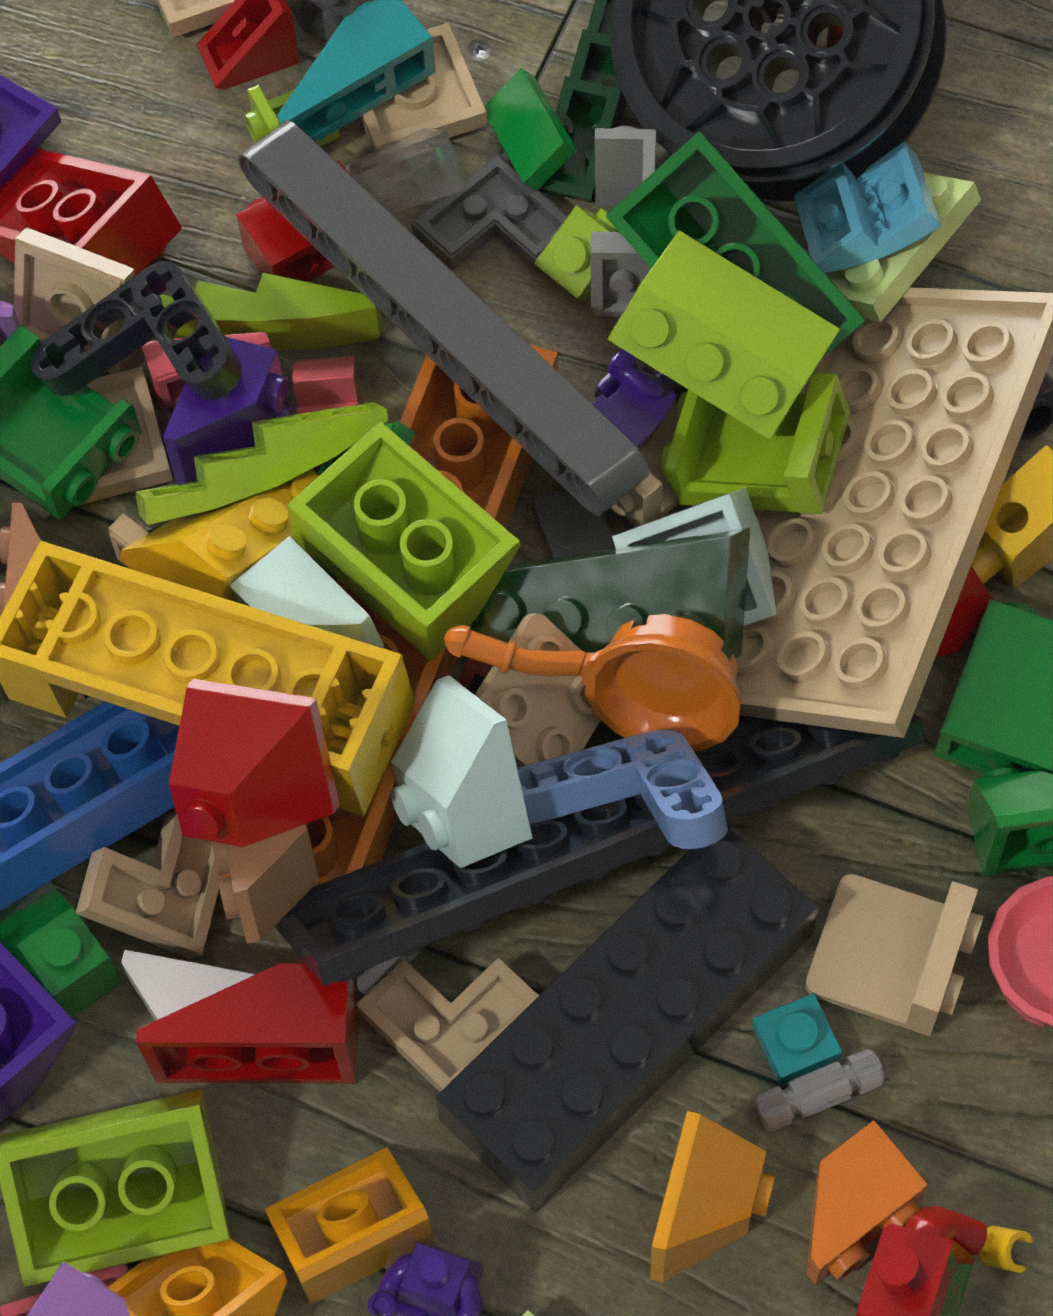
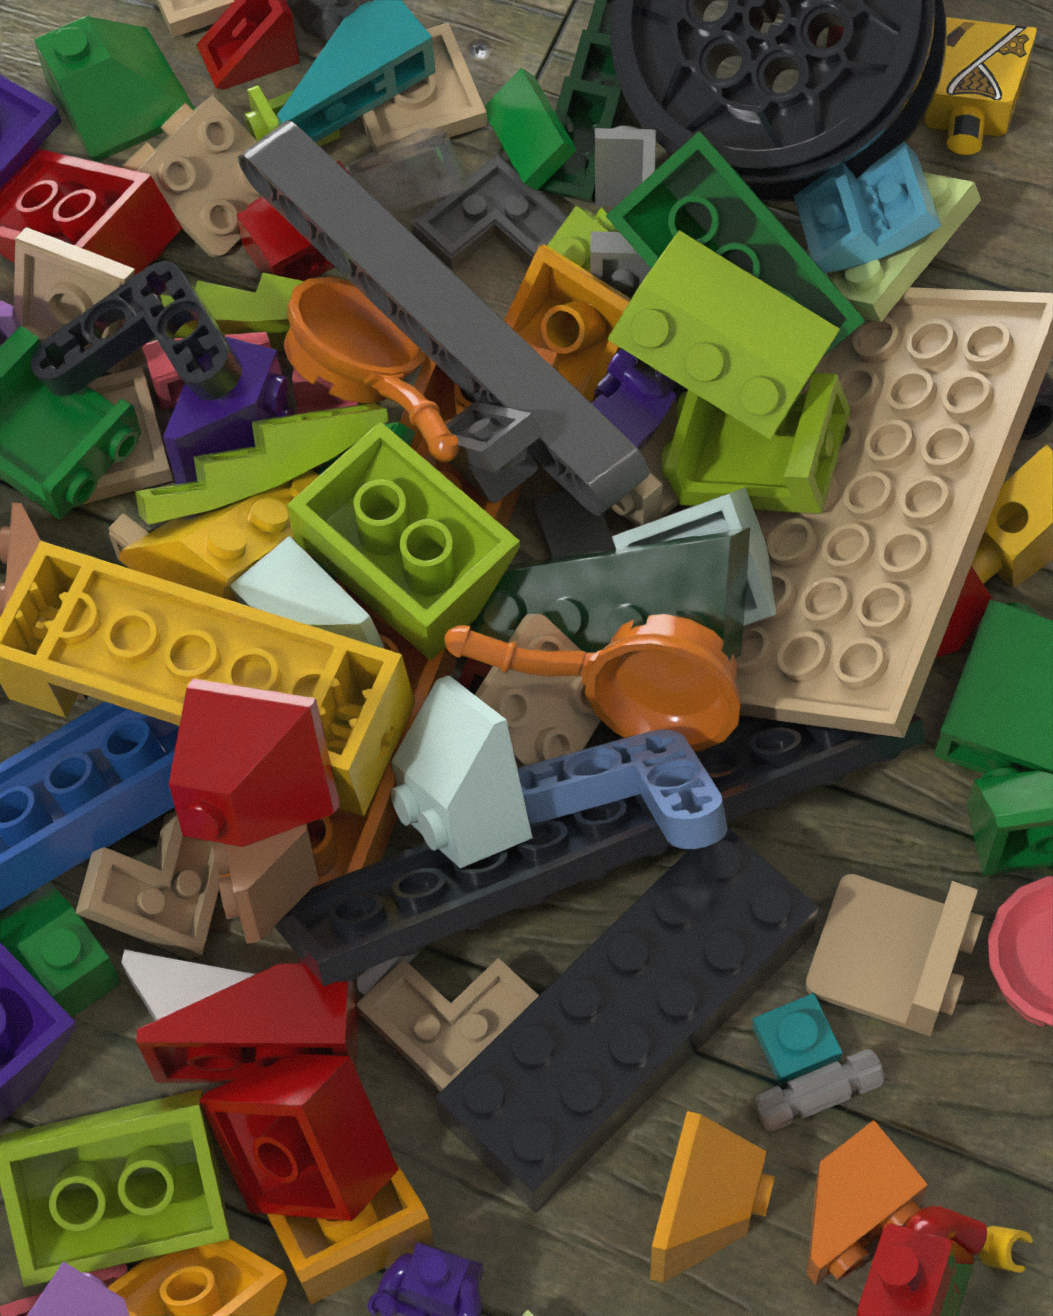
none -> green slope [34,16,195,162]
none -> tan bracket [122,95,262,258]
none -> red slope [199,1054,398,1221]
none -> orange piece [283,277,459,463]
none -> dark grey slope [446,401,544,503]
none -> light orange slope [504,244,631,403]
none -> yellow torso [923,17,1037,155]

